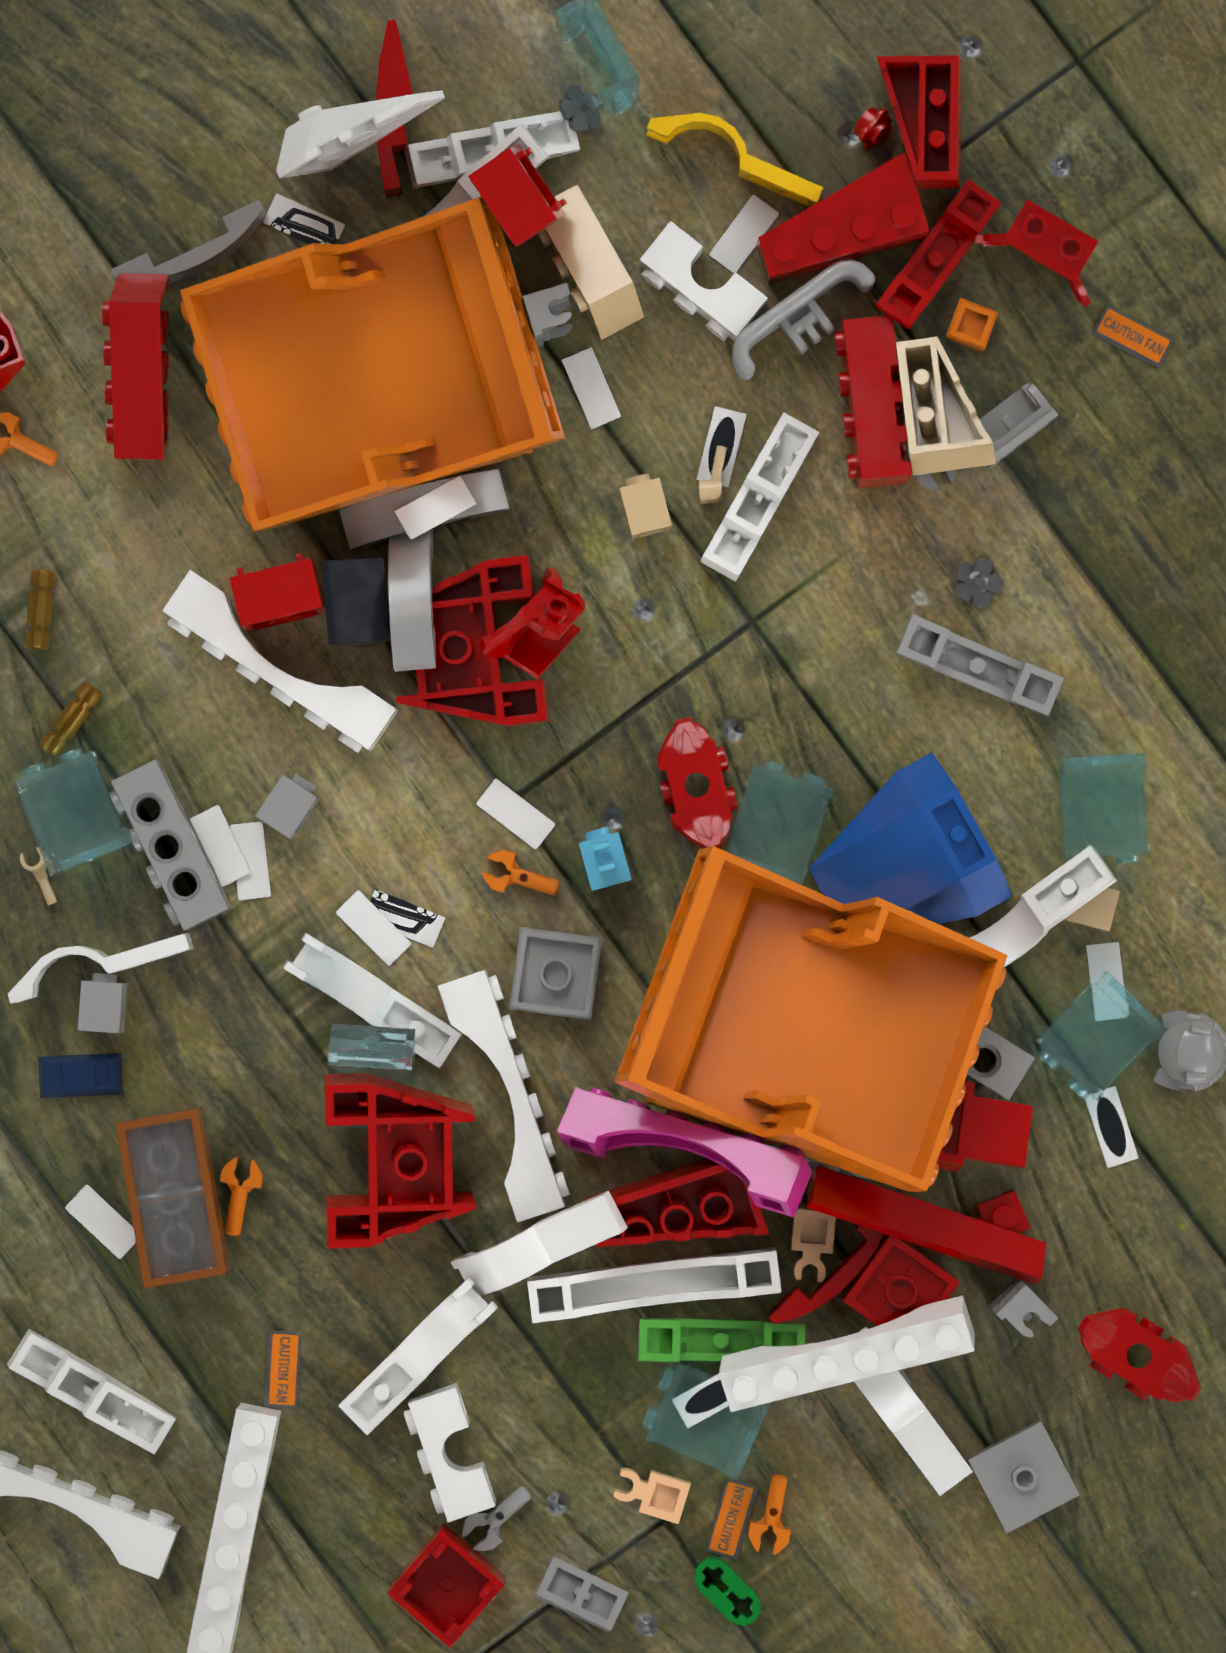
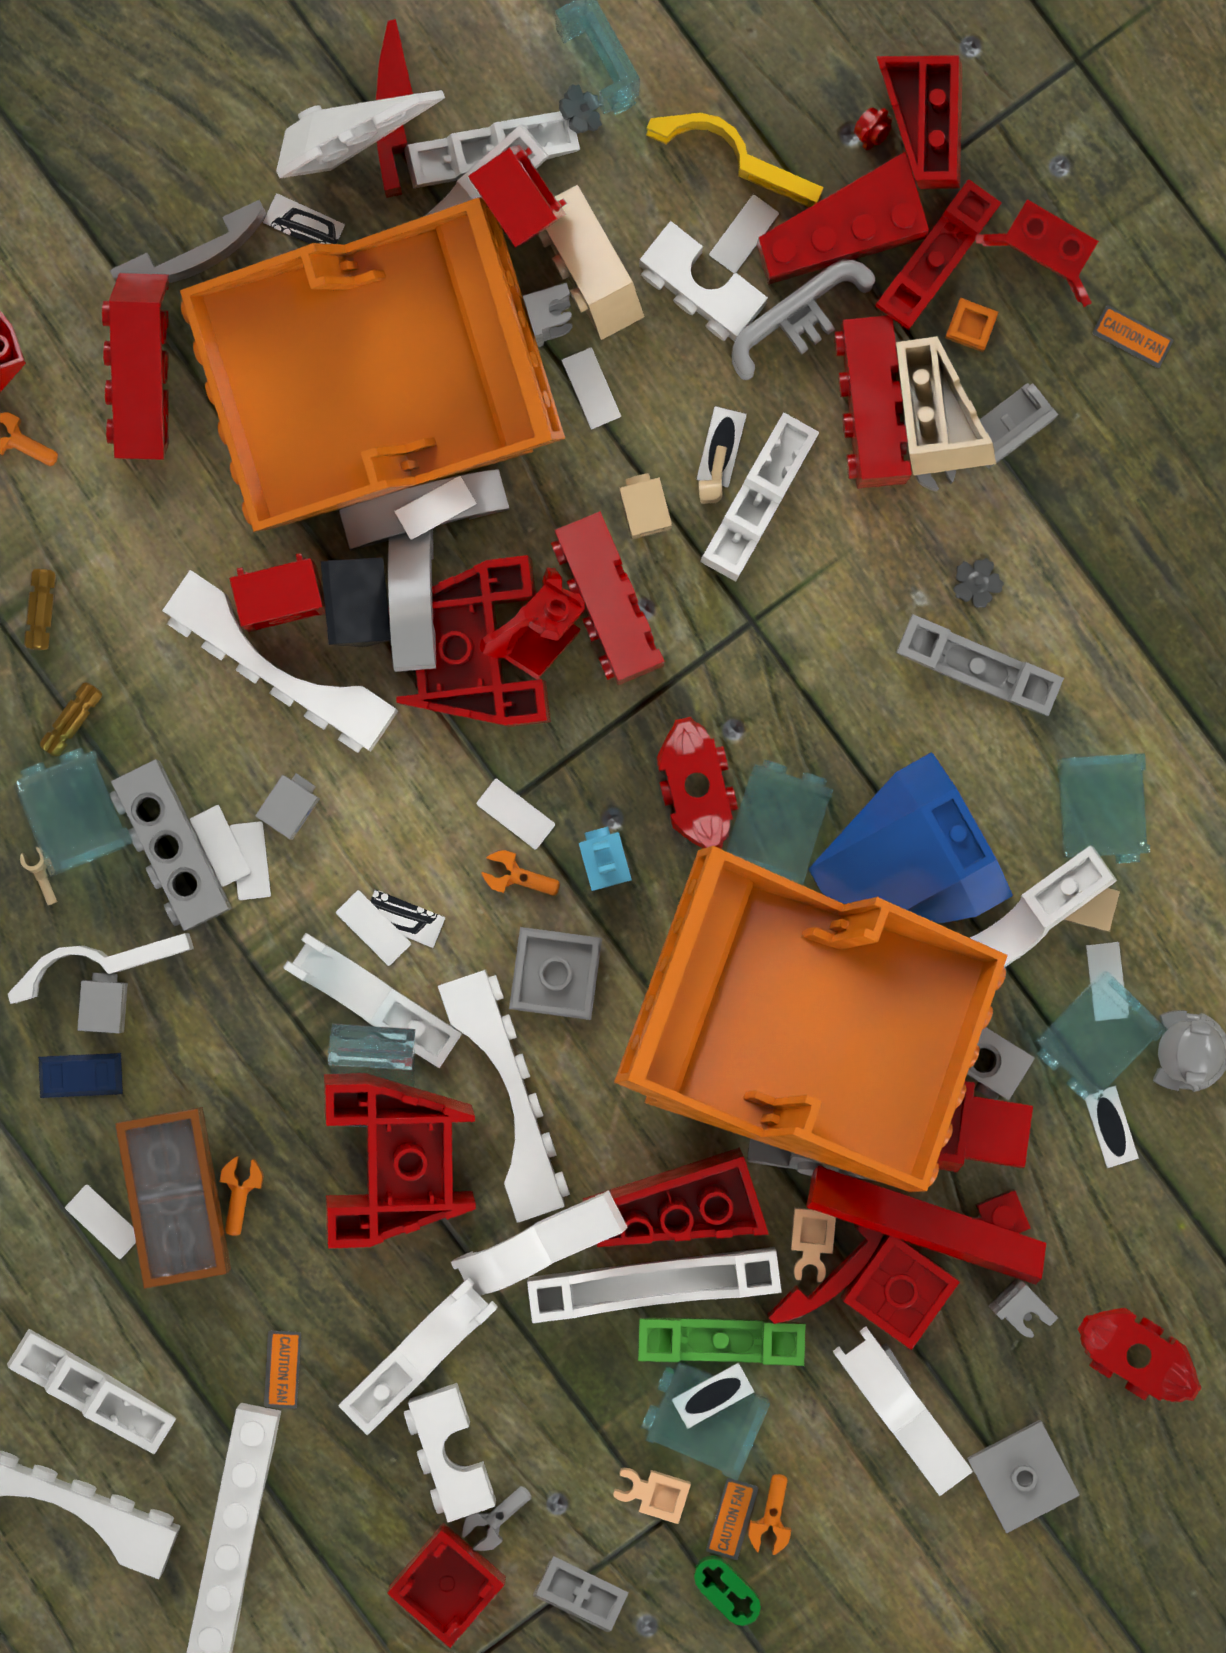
dark pink arch [557,1088,812,1217] -> none
white arch [719,1295,975,1412] -> none
none -> red wedge [550,511,665,685]

